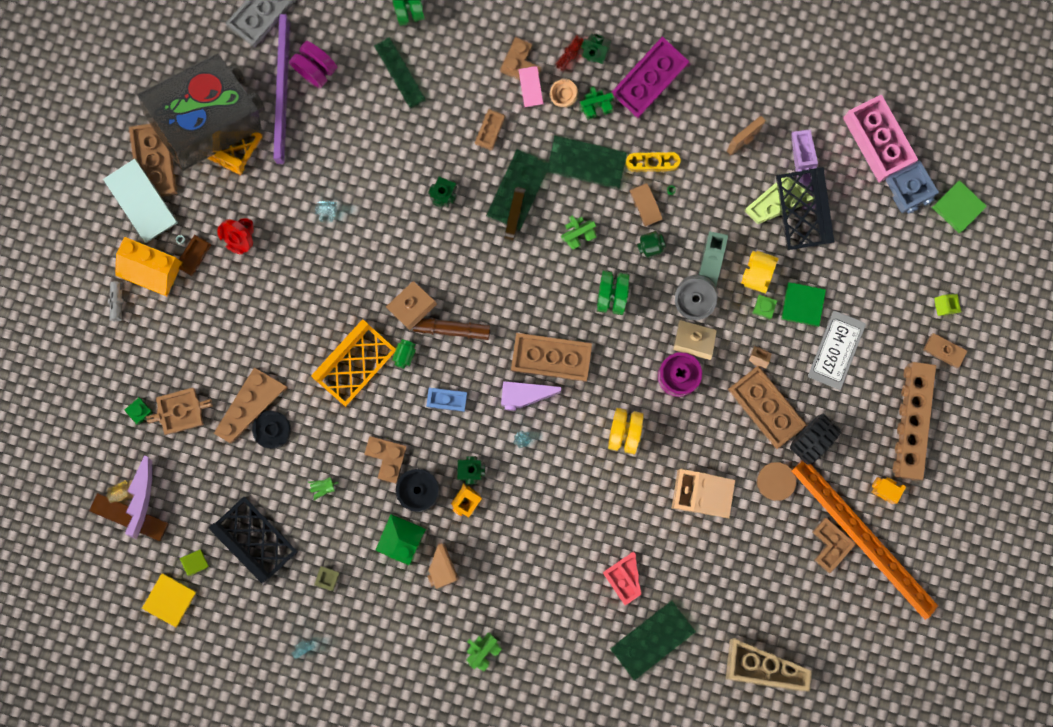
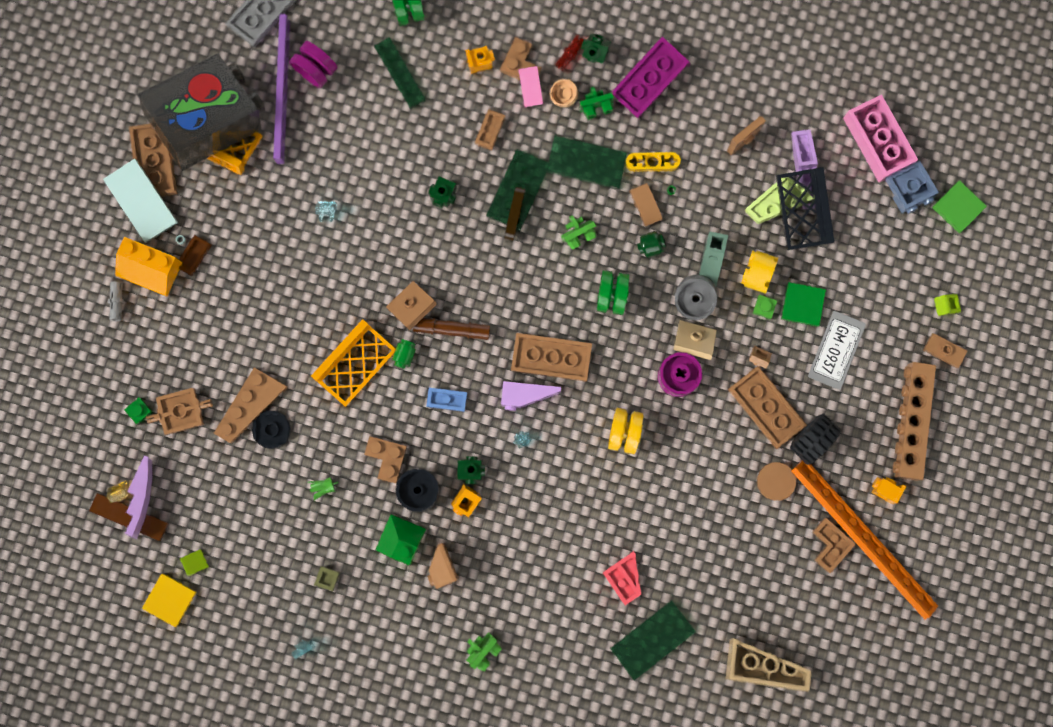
black fence [208,497,298,586] -> none
red tile [217,218,254,255] -> none
light nougat slope [672,469,735,518] -> none
none -> light orange brick [465,46,495,74]

